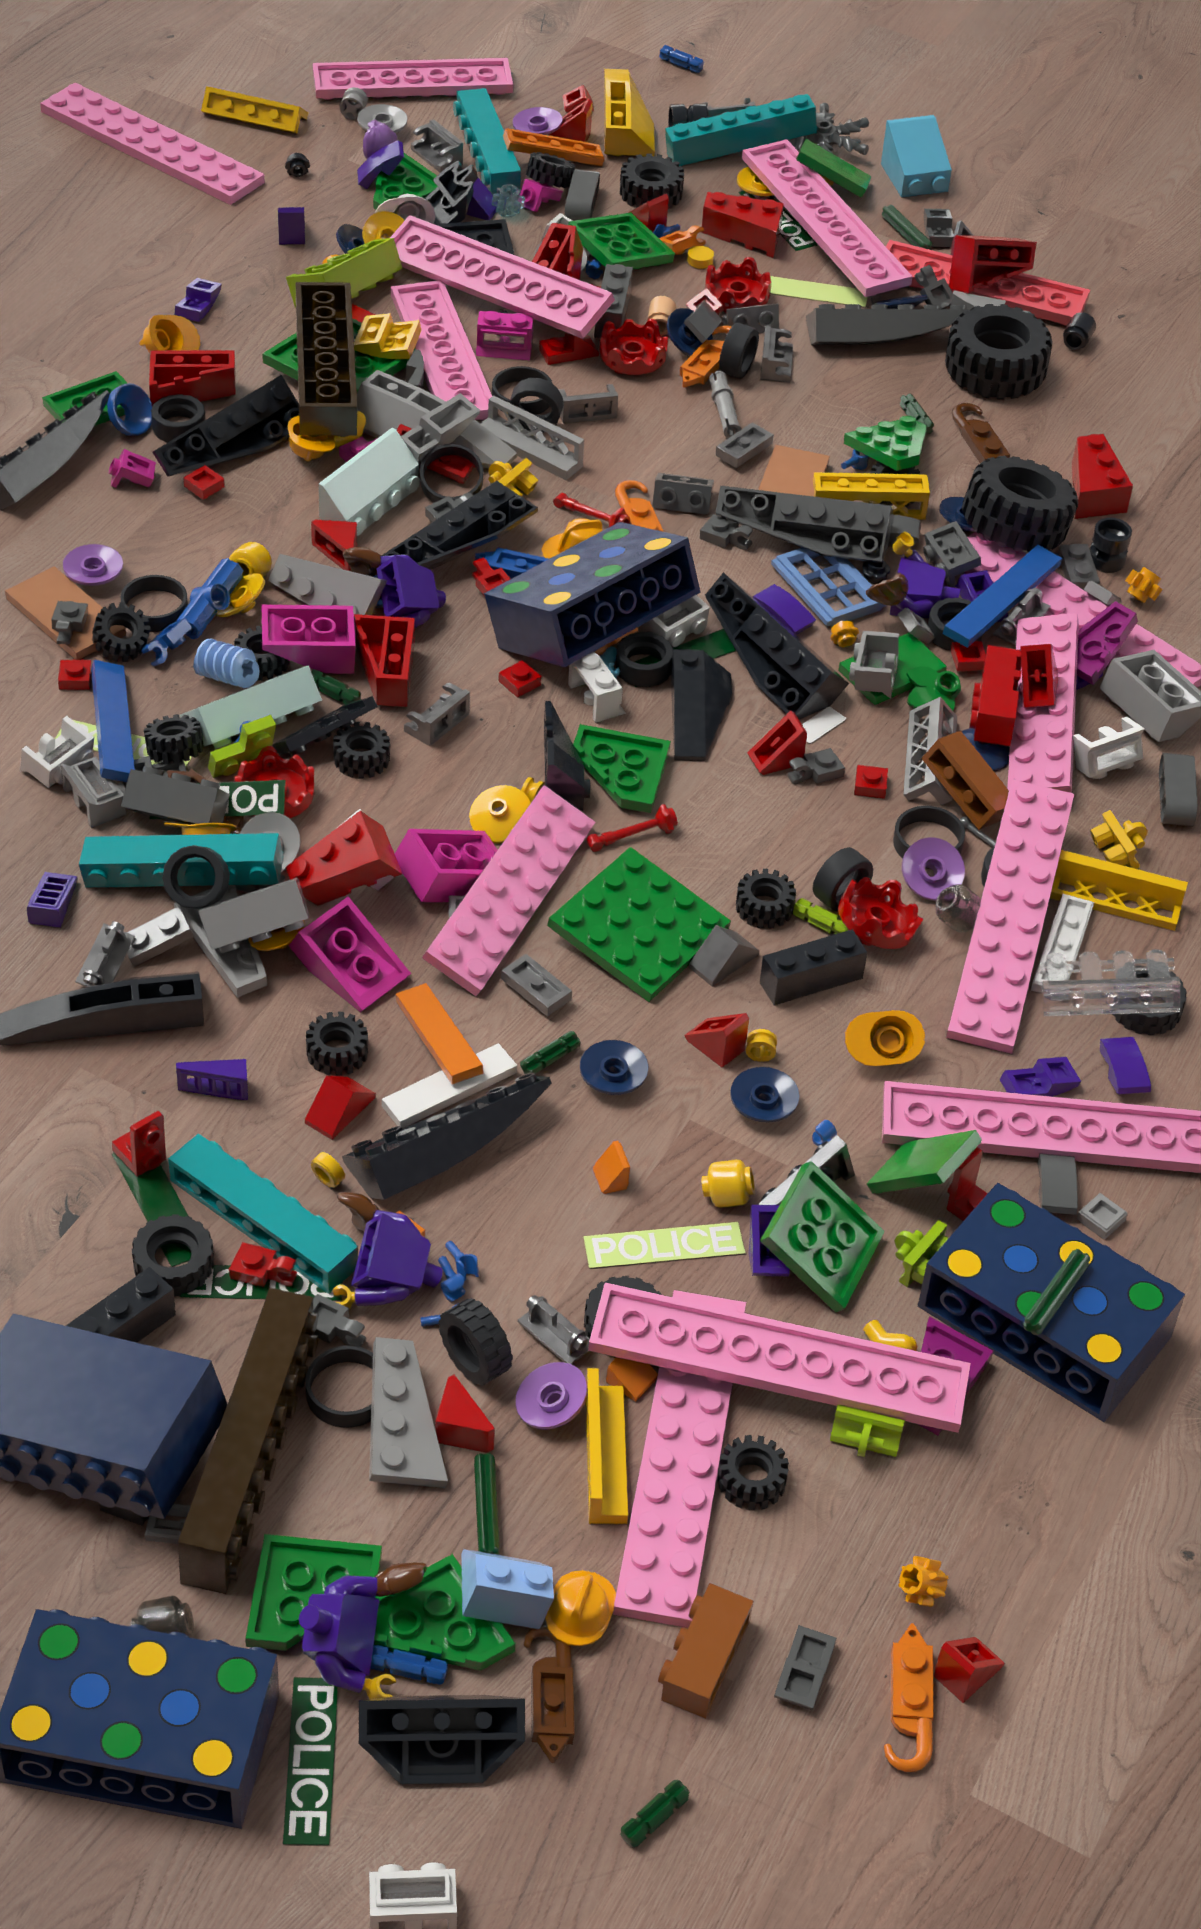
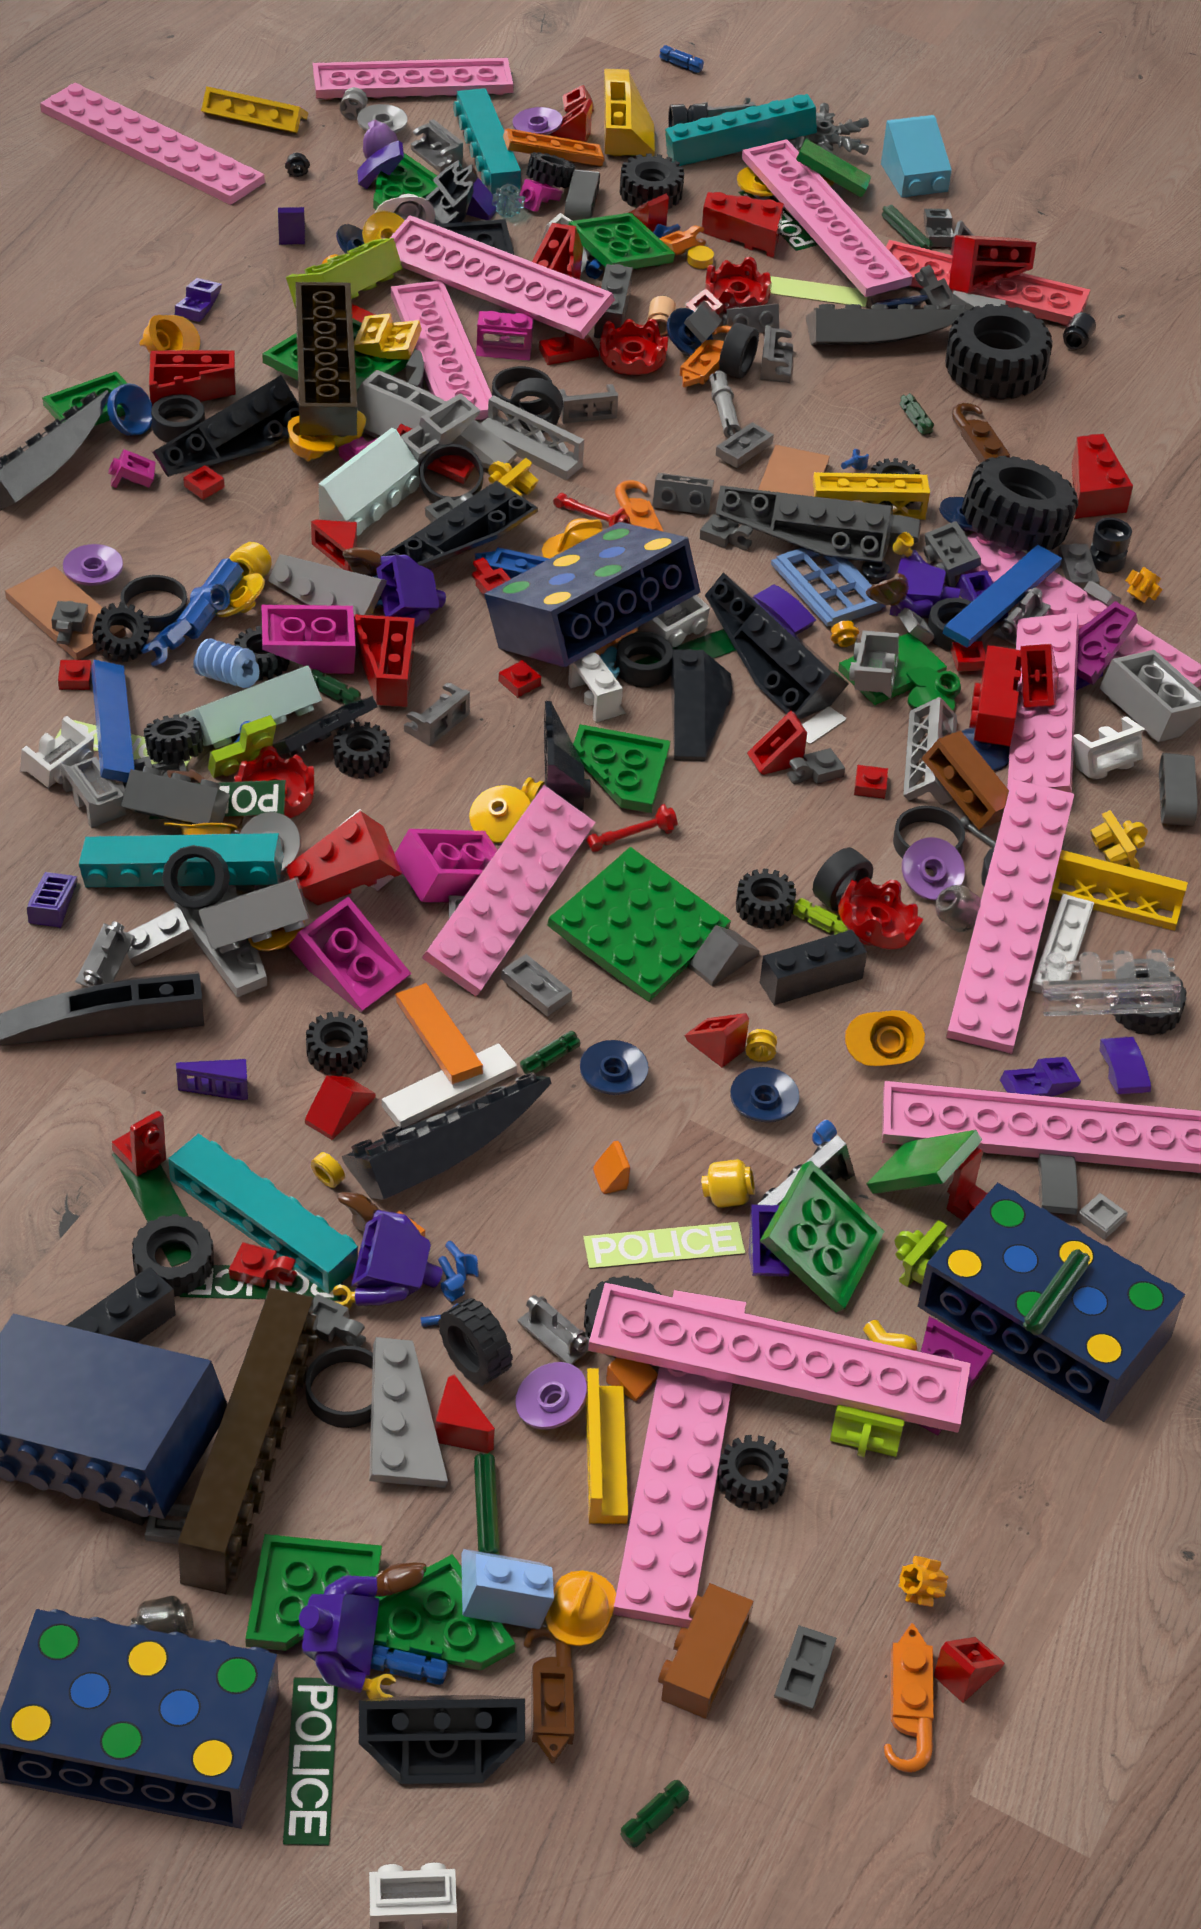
green plate [844,416,927,471] -> none

